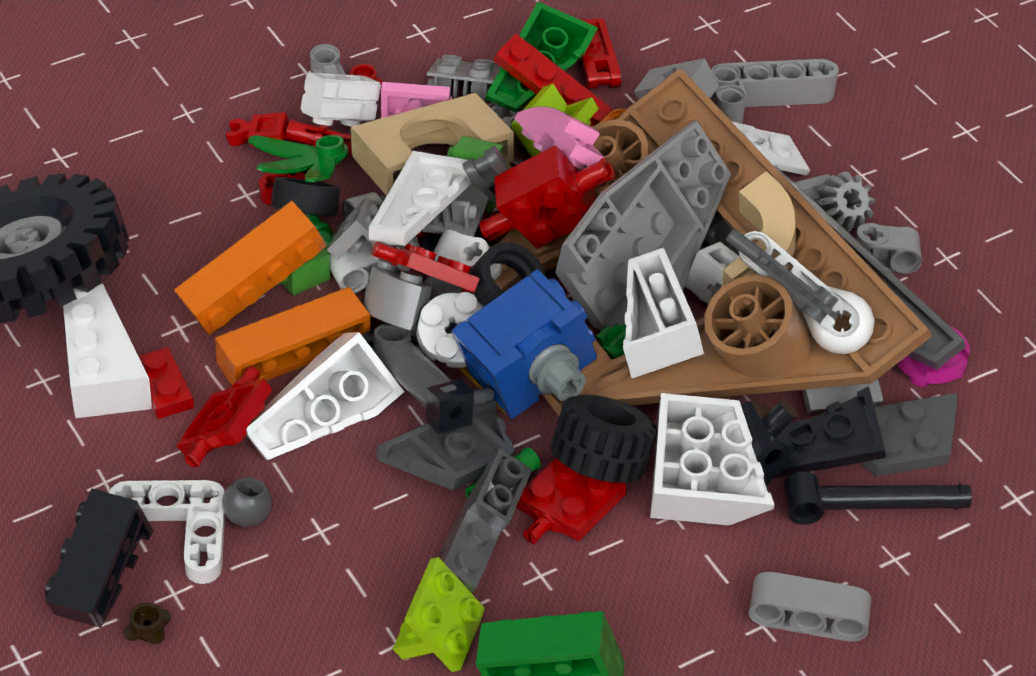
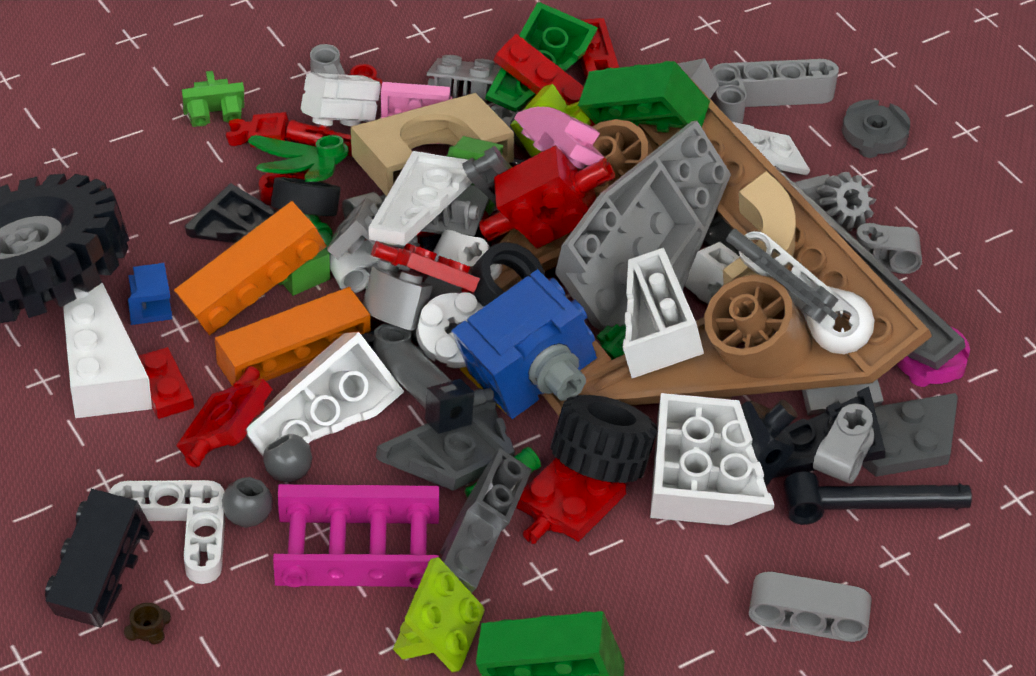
none -> blue window [128,263,173,325]
none -> bright green hips [182,71,244,127]
none -> black wing [184,183,277,243]
none -> dark grey piece [263,434,313,482]
none -> dark pink fence [273,484,439,588]
none -> green wedge [578,61,710,133]
none -> light grey piece [813,403,874,484]
none -> dark grey plate [841,99,910,158]

